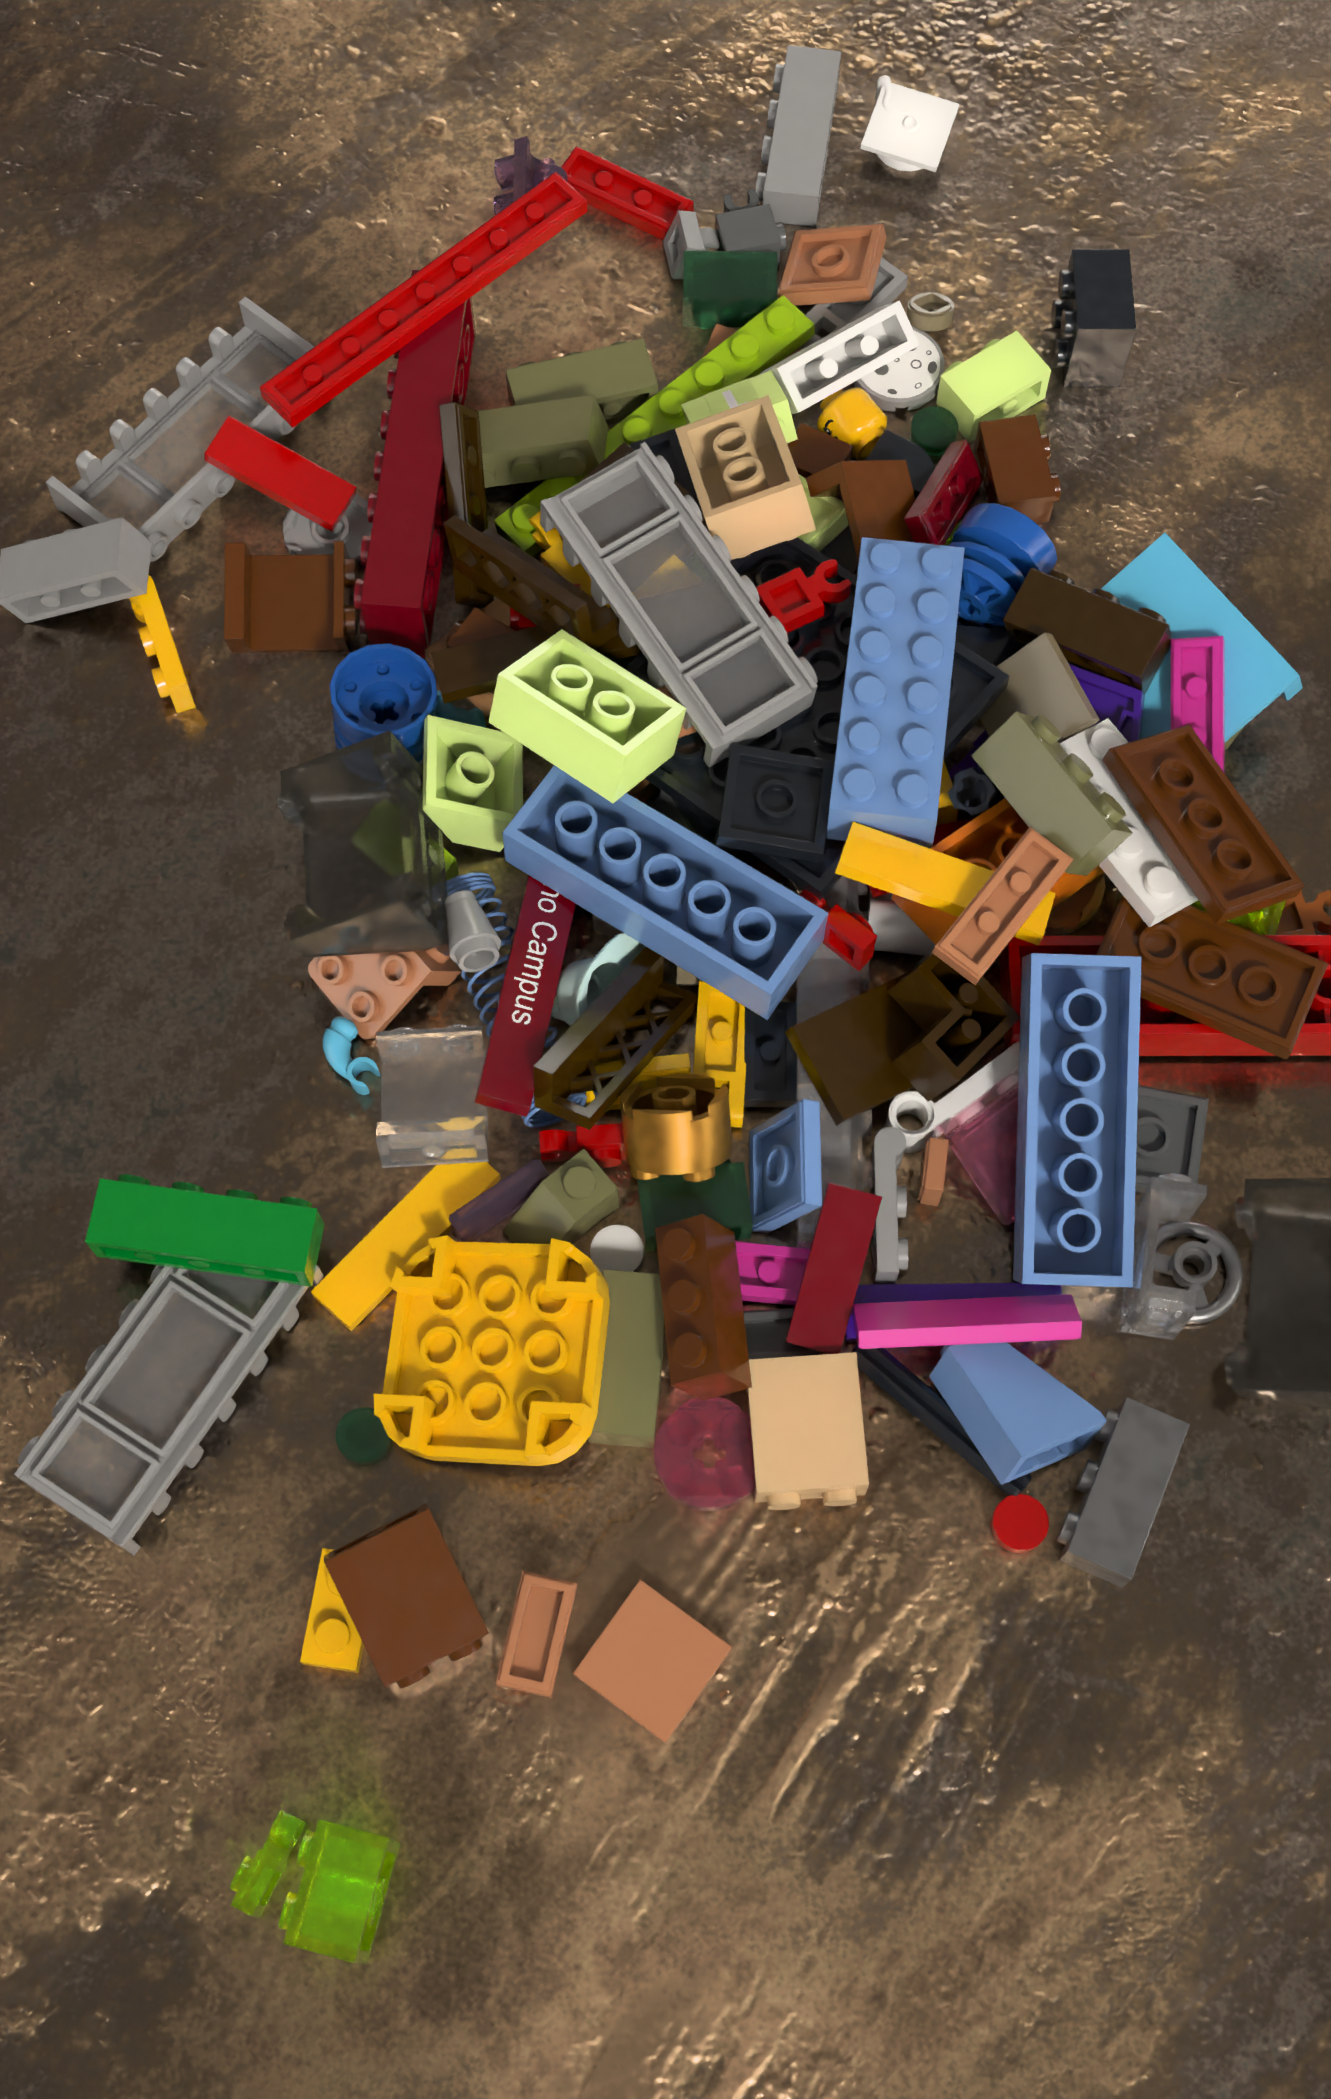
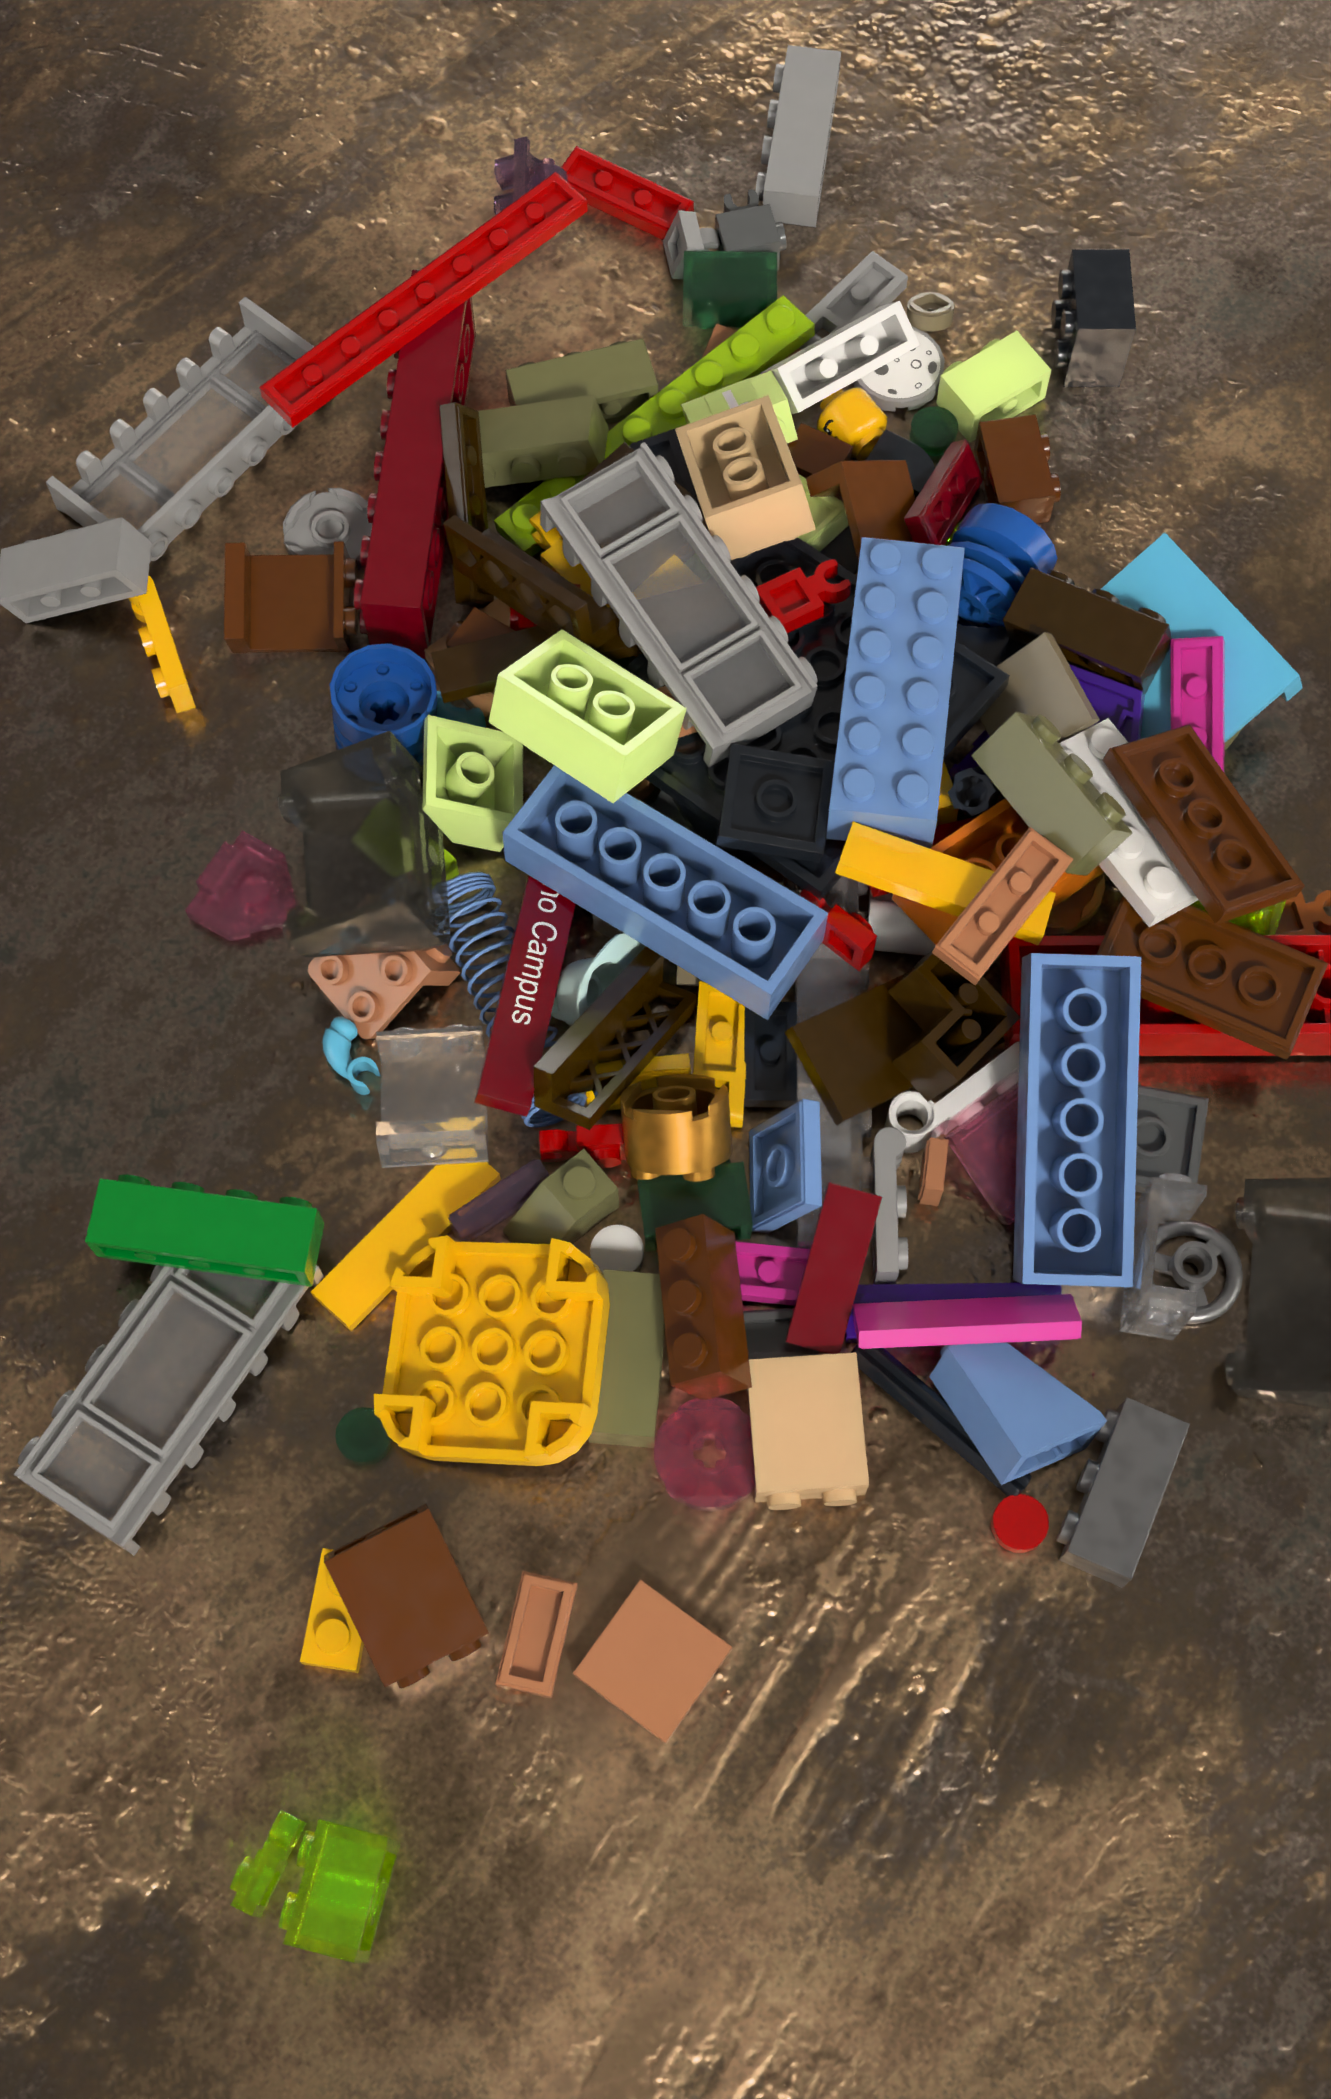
red tile [204,415,357,532] -> none
light grey cone [444,891,501,972] -> none
nougat tile [777,224,887,306] -> none
white hat [860,75,959,172] -> none
none -> clear pink plate [185,830,301,941]

